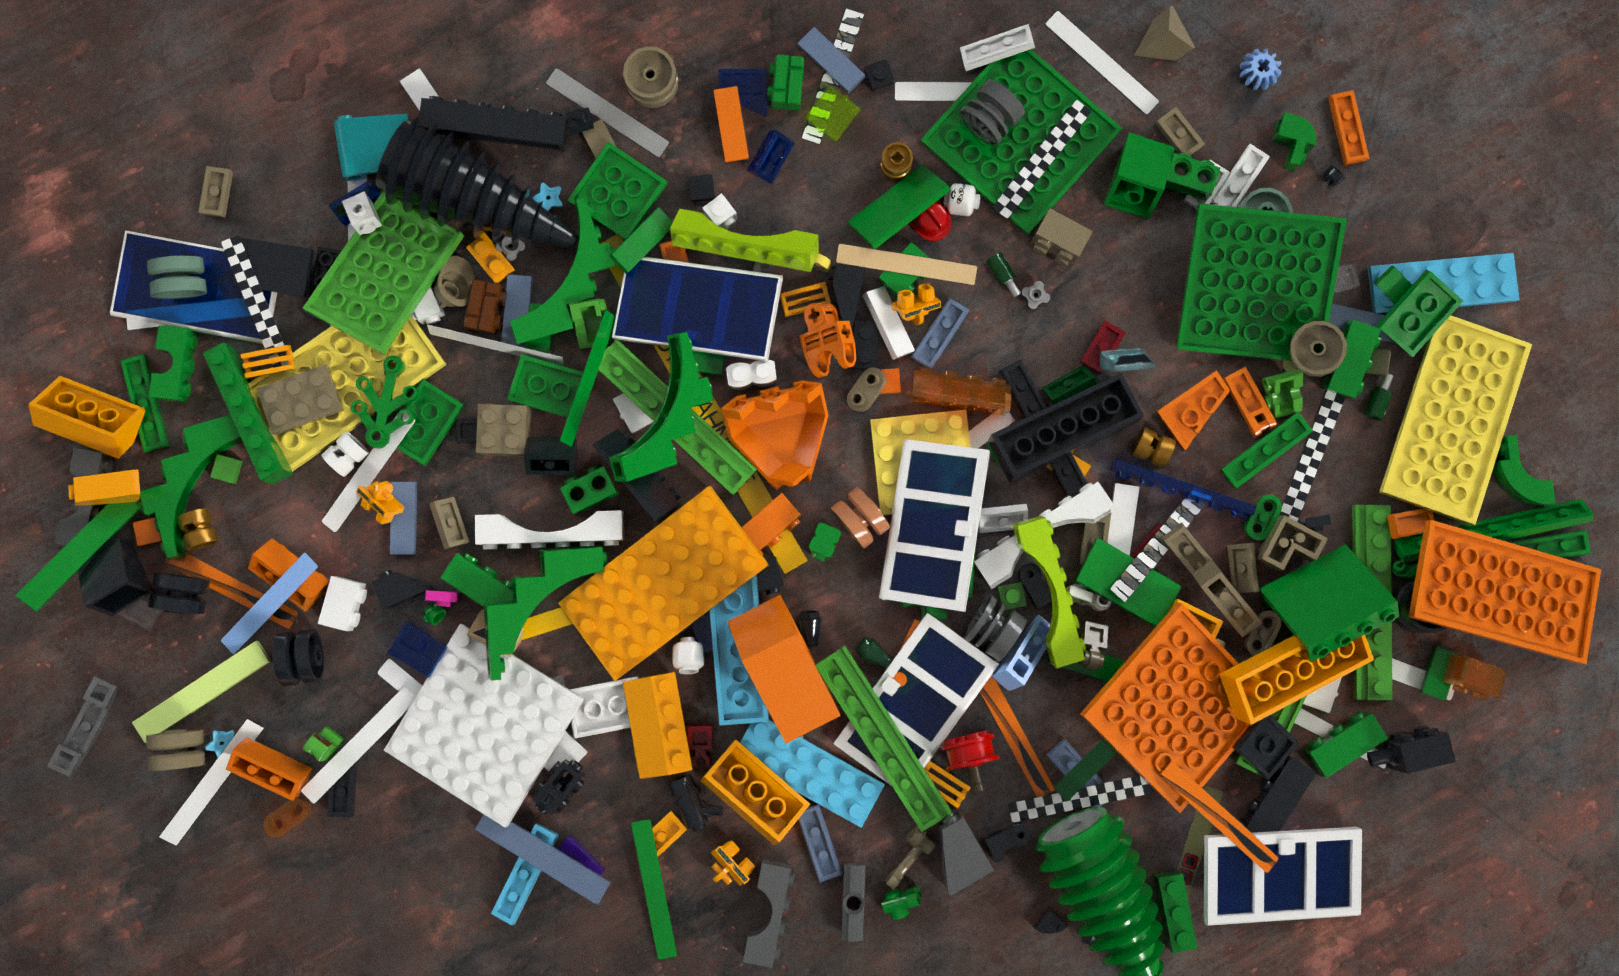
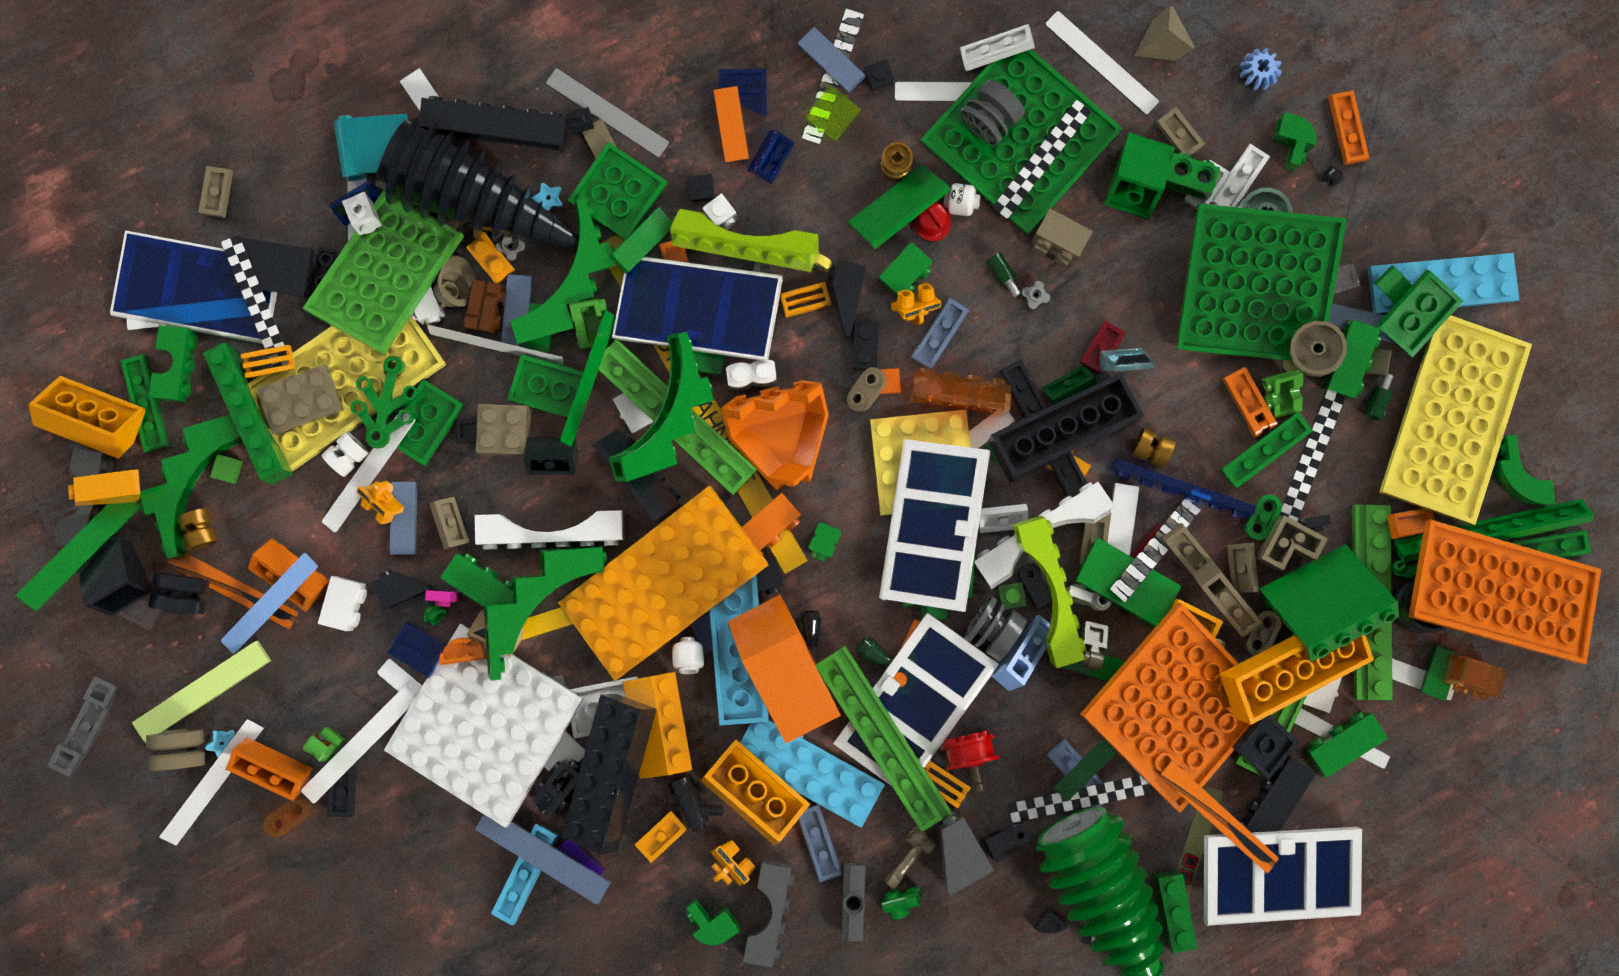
orange tile [133,517,162,546] -> none
sand green wheel [147,256,207,299] -> none
black wheel [272,629,324,687] -> none
green brick [560,465,619,515] -> none
dark tan wheel [623,46,679,108] -> none
green sticker [631,819,677,960] -> none
dark red plate [687,723,714,767] -> none
green brick [767,55,804,111] -> none
orange piece [799,303,856,378] -> none
nougat wheel [831,486,890,549] -> none
tan sticker [836,244,977,285] -> none
white tile [862,286,915,360] -> none
orange sticker [971,667,1055,797] -> none
orange wing [1155,370,1230,452] -> none
black brick [1367,726,1456,774] -> none
none -> orange tile [439,637,487,665]
none -> black brick [562,694,656,855]
none -> green brick [686,898,741,945]

